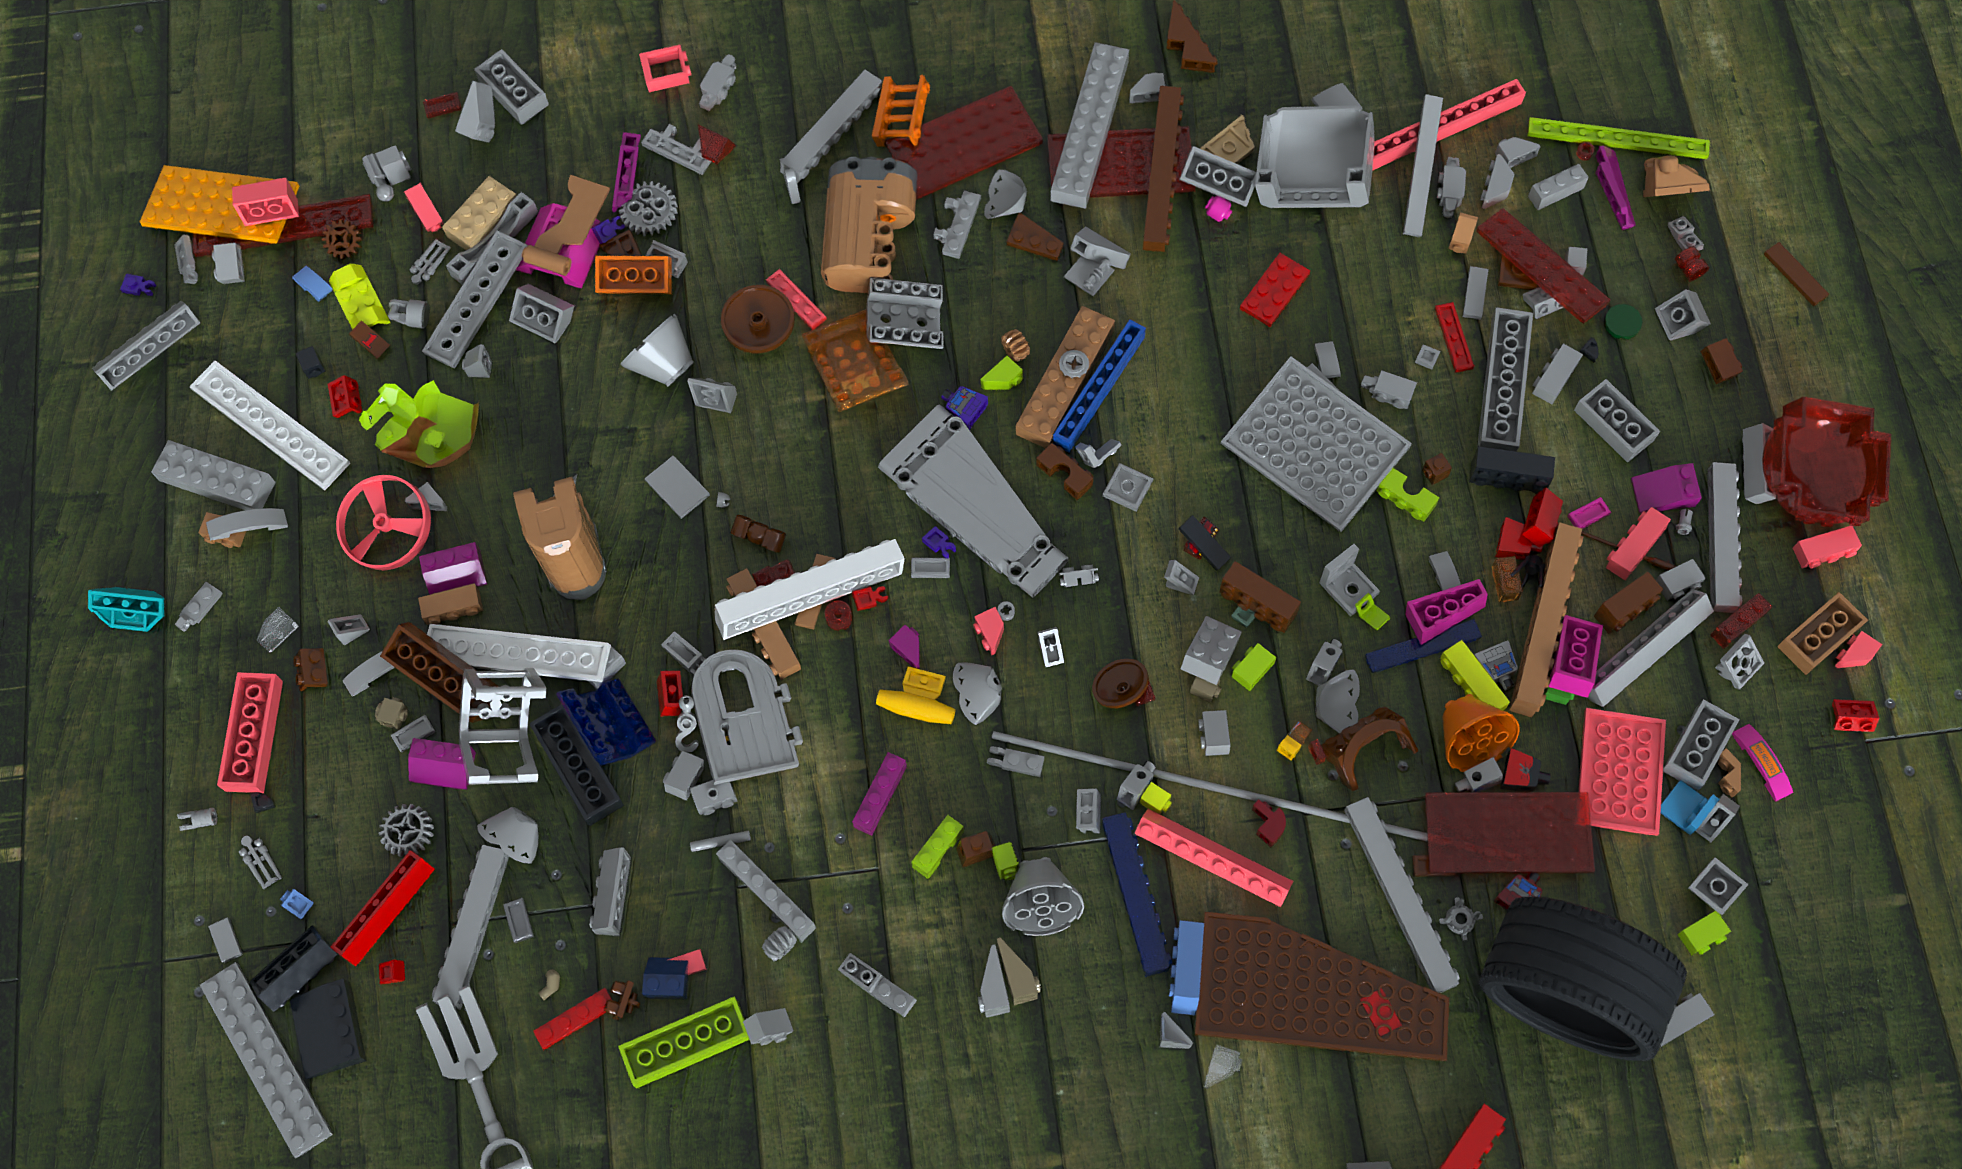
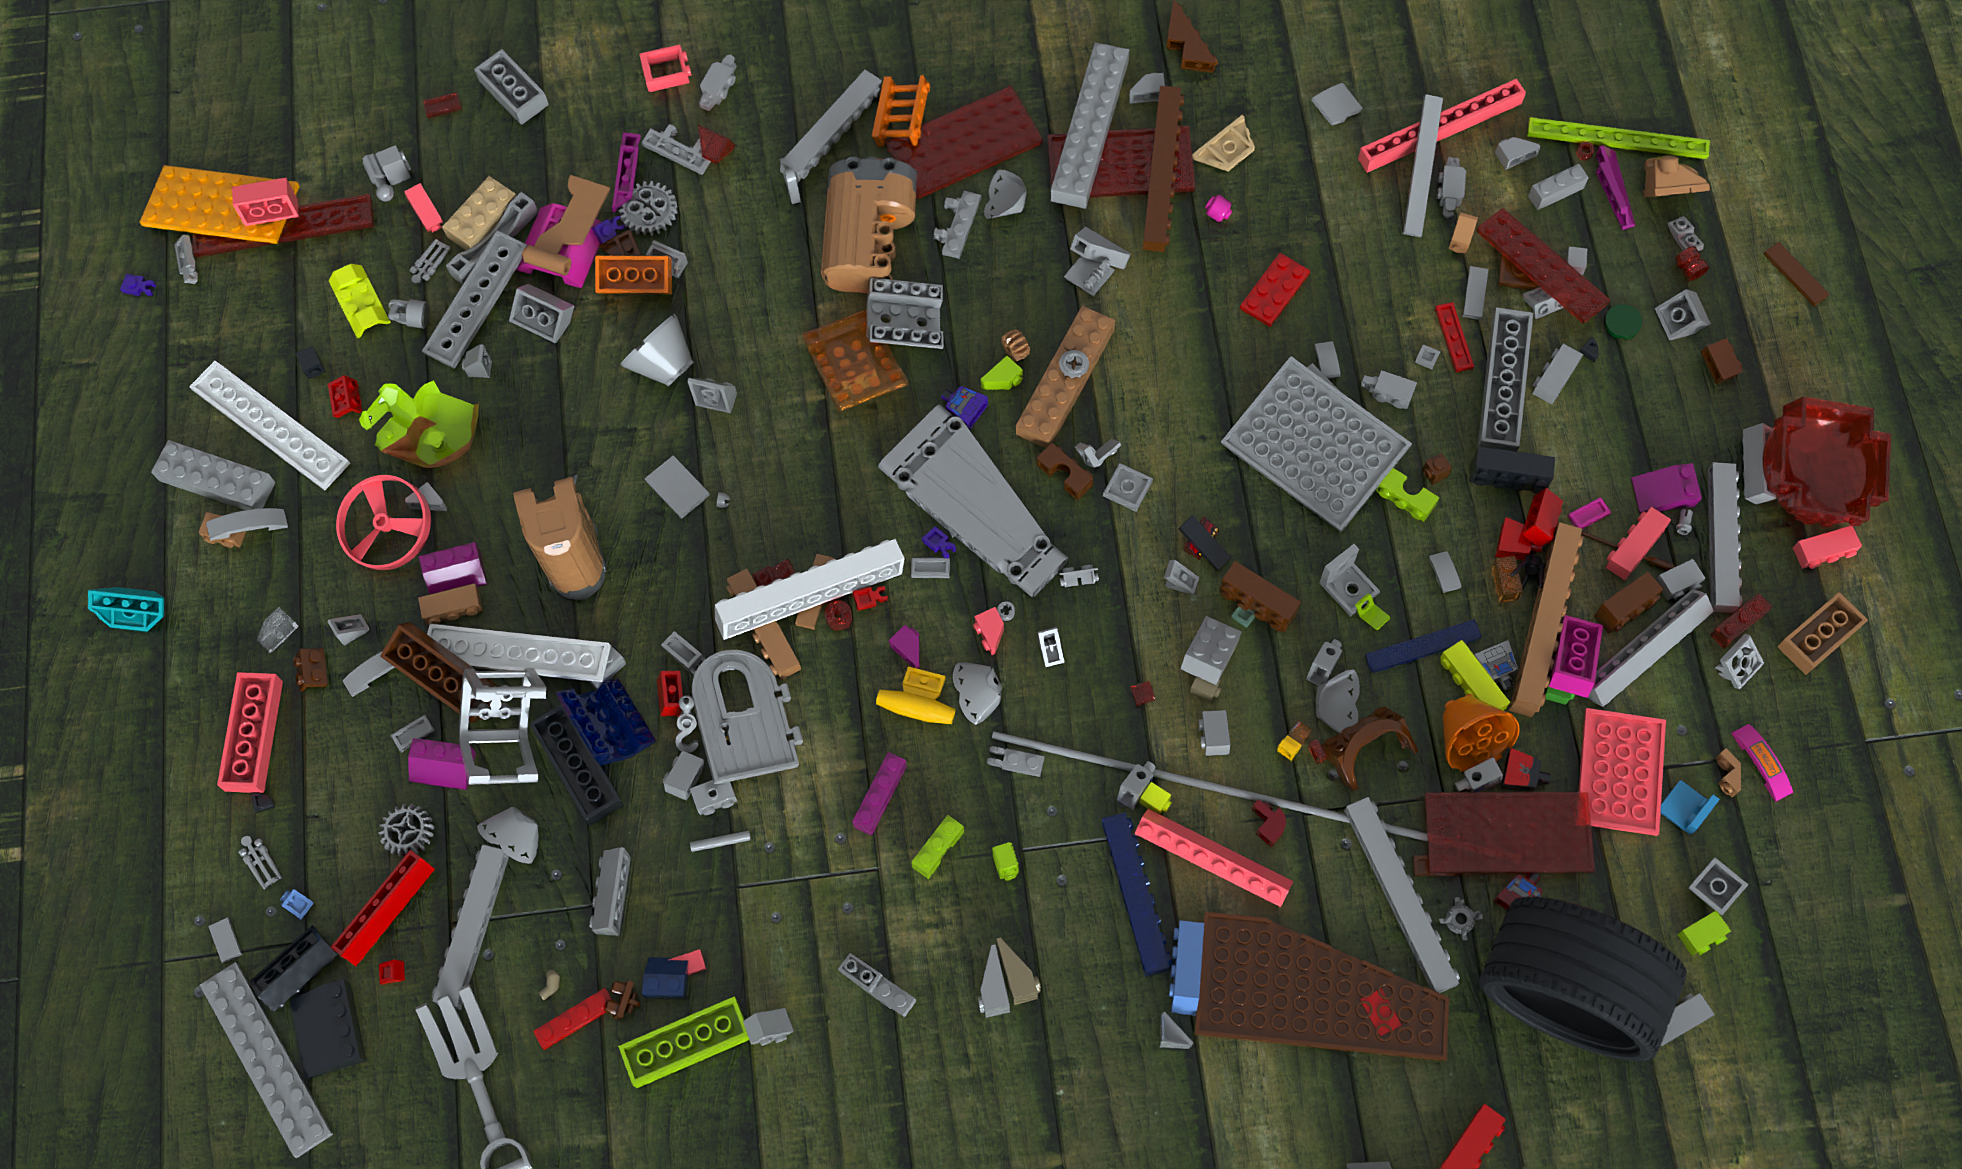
light grey slope [92,301,200,391] -> none
light grey hinge [175,582,223,632] -> none
light grey hinge [177,807,217,831] -> none
light grey brick [212,243,245,284] -> none
medium blue slope [292,266,333,302] -> none
reddish brown gear [321,219,363,259] -> none
reddish brown tile [348,320,390,359] -> none
dark tan brick [375,697,408,730] -> none
light grey slope [455,81,495,142] -> none
flat silver tile [503,898,535,943] -> none
light grey arch [716,840,816,942] -> none
reddish brown dish [721,285,795,353] -> none
reddish brown piece [730,514,787,552] -> none
light grey gear [762,926,797,961] -> none
coral tile [766,269,827,330] -> none
reddish brown torso [956,831,996,867] -> none
light grey cone [1002,857,1084,936] -> none
reddish brown wing [1007,213,1064,261] -> none
blue brick [1053,320,1146,452] -> none
light grey hinge [1076,789,1101,833] -> none
reddish brown dish [1092,659,1149,708] -> none
light grey slope [1180,146,1256,207] -> none
clear slope [1203,1045,1242,1089] -> none
lime brick [1232,643,1276,691] -> none
light grey slope [1255,106,1374,208] -> none
dark pink wedge [1405,579,1488,645] -> none
light grey slope [1480,154,1515,209] -> none
light grey brick [1574,379,1660,463] -> none
light grey brick [1663,699,1740,791] -> none
light grey slope [1696,794,1740,843] -> none
red bracket [1832,699,1879,732] -> none
coral slope [1835,631,1882,668] -> none

